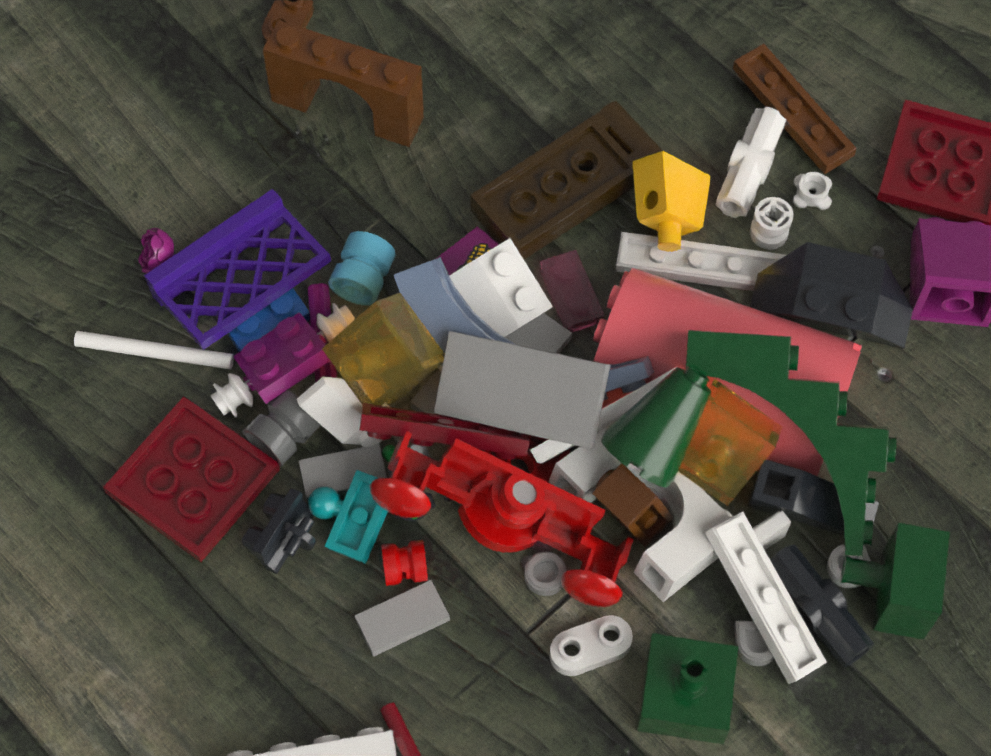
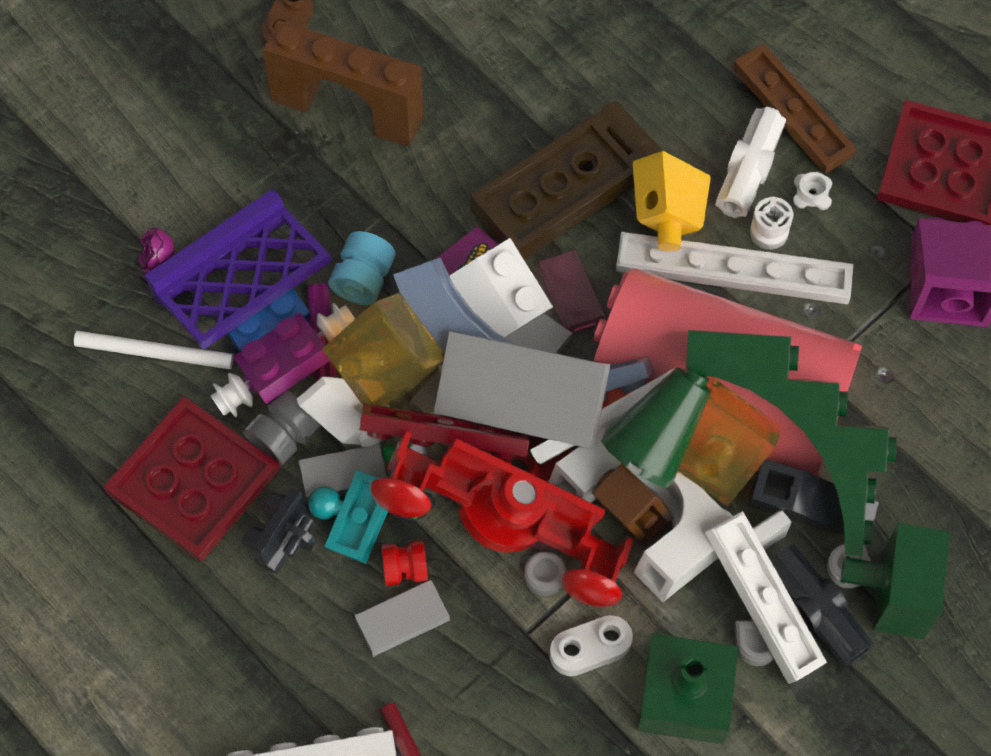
black wedge [750,242,913,349] -> none

